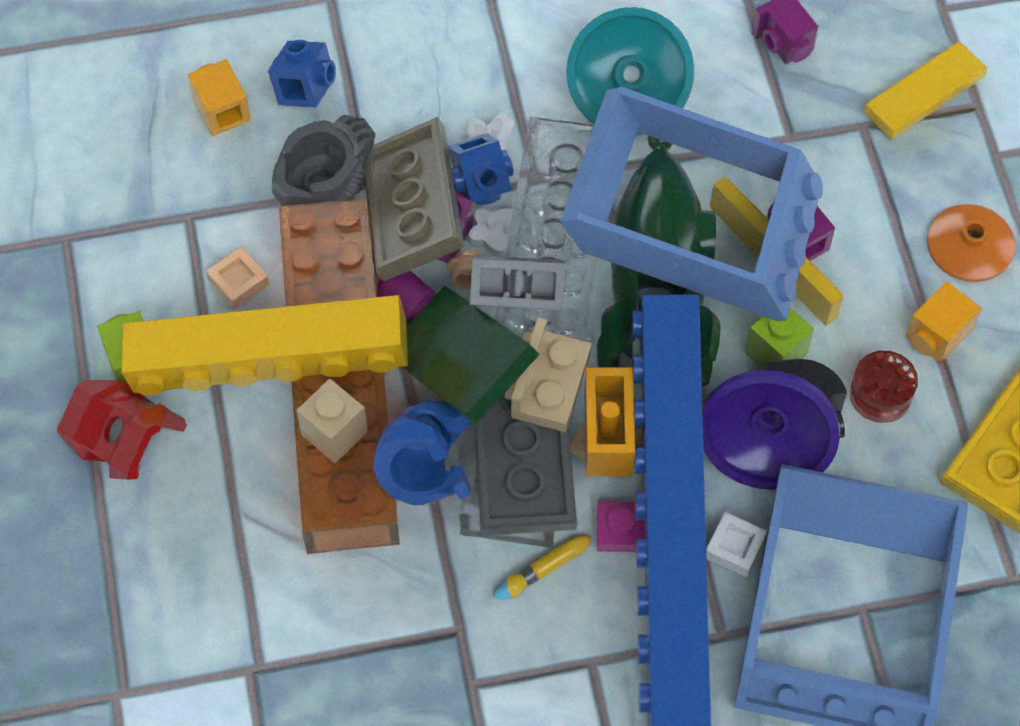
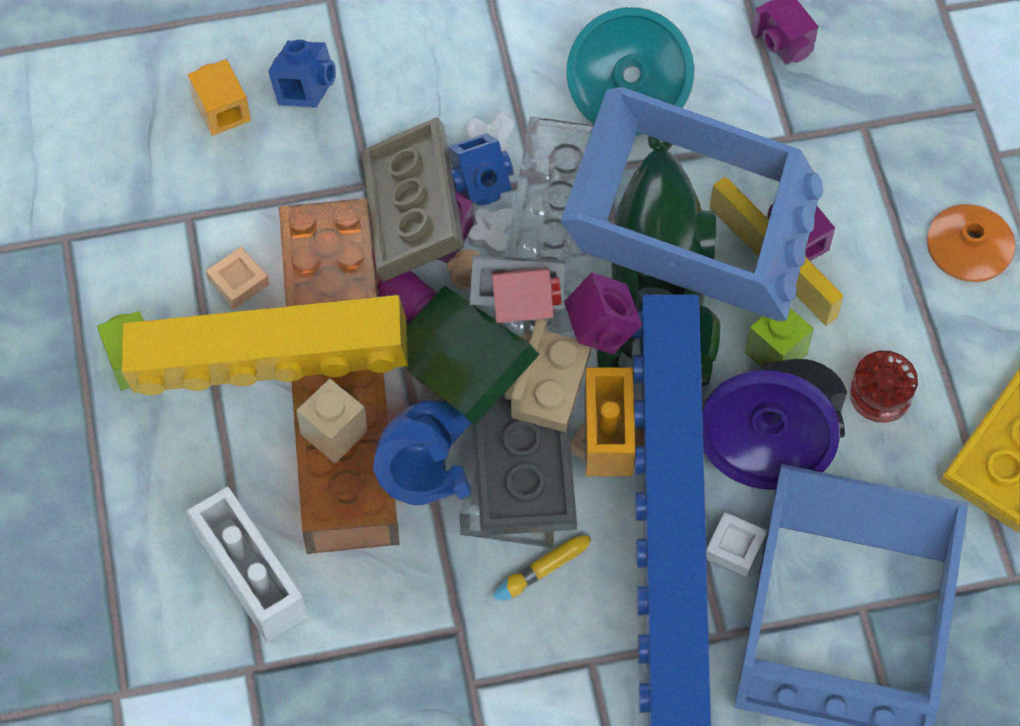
red piece [57,380,187,480] -> none
dark grey helmet [272,115,376,219] -> none
dark pink plate [597,501,644,552] -> none
yellow tile [863,41,988,141] -> none
light orange brick [905,281,982,363] -> none
none -> white brick [187,486,308,643]
none -> brick [492,267,562,323]
none -> magenta brick [564,272,642,355]

